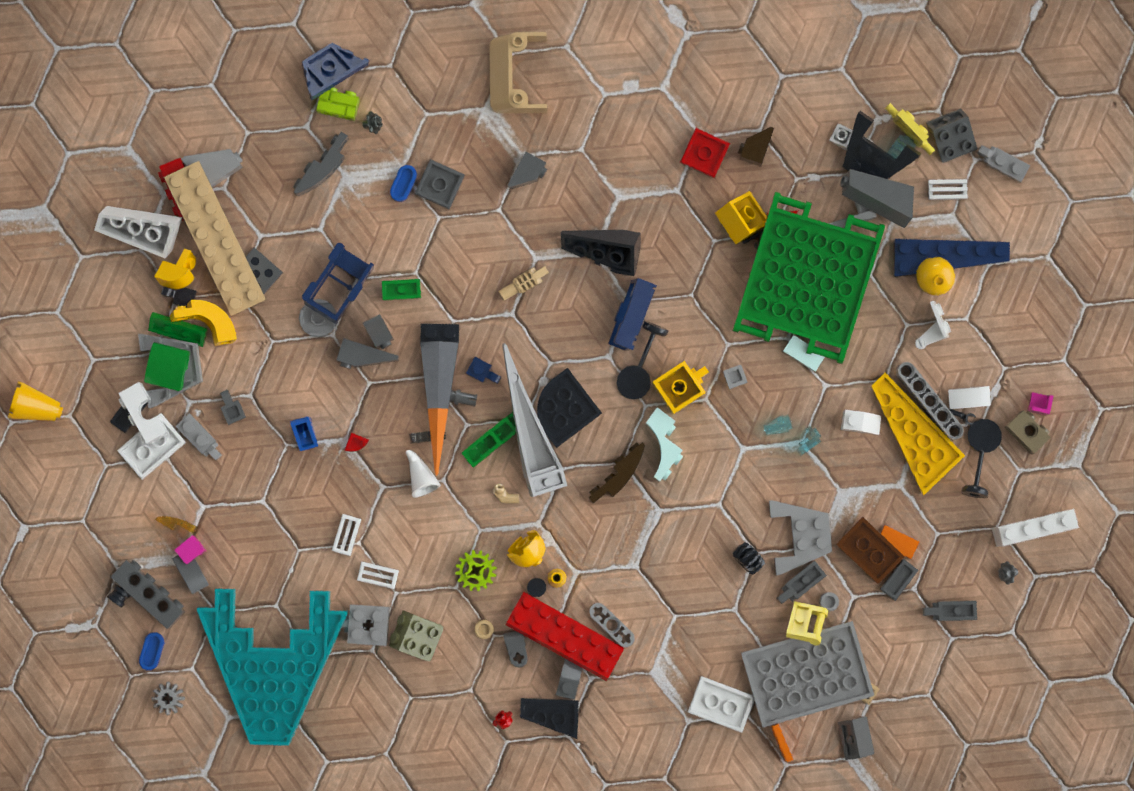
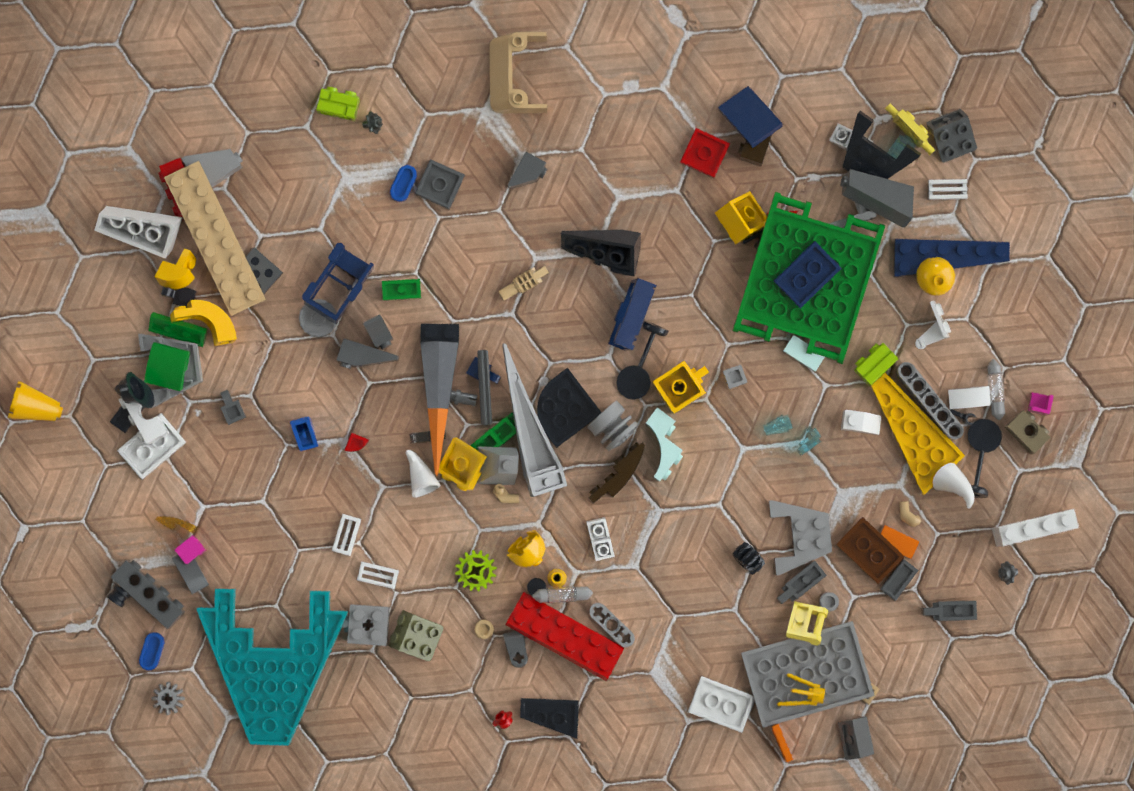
light grey hinge [175,413,222,460] -> none
dark grey slope [293,132,349,196] -> none
dark blue wing [302,43,369,100] -> none
dark grey slope [556,659,583,700] -> none
light grey hinge [977,145,1030,183] -> none
none -> black piece [115,372,155,408]
none -> yellow plate [439,437,487,491]
none -> light grey slope [476,446,519,485]
none -> dark grey axle [477,349,492,425]
none -> piece [532,586,593,603]
none -> white slope [586,517,615,561]
none -> light grey wheel [587,401,638,451]
none -> dark blue tile [718,86,783,148]
none -> dark blue tile [773,241,842,308]
none -> yellow plant [777,673,825,706]
none -> lime brick [854,343,898,387]
none -> tan arm [899,501,921,527]
none -> white hat [933,463,974,509]
none -> piece [987,359,1005,420]

